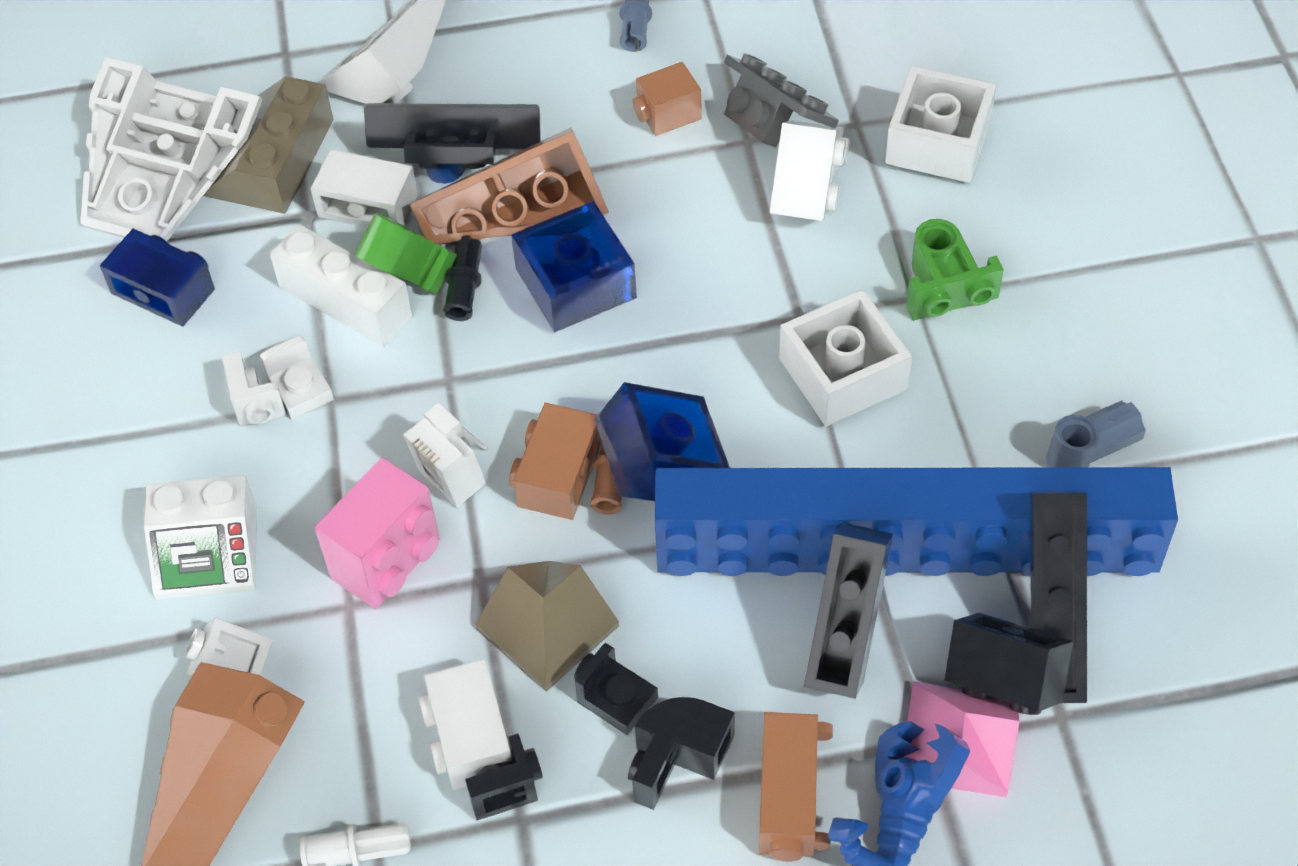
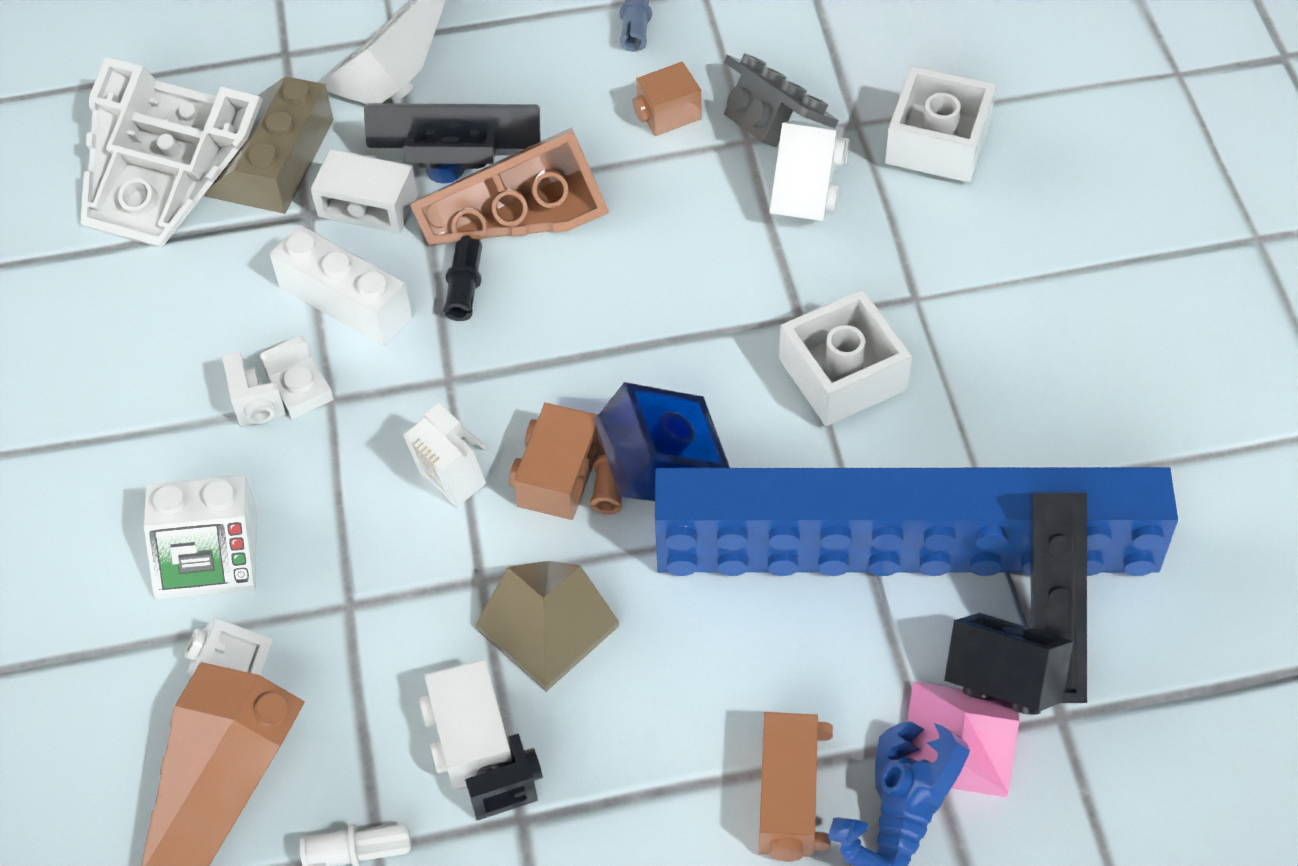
clear blue brick [99,228,215,327] -> none
bright pink brick [314,457,440,609] -> none
bright green pin [354,213,457,295] -> none
clear blue brick [511,201,637,333] -> none
black bracket [574,642,658,736] -> none
black brick [628,697,735,810] -> none
brick [804,522,893,699] -> none
bright green pin [906,219,1004,321] -> none
sand blue piece [1046,400,1146,467] -> none

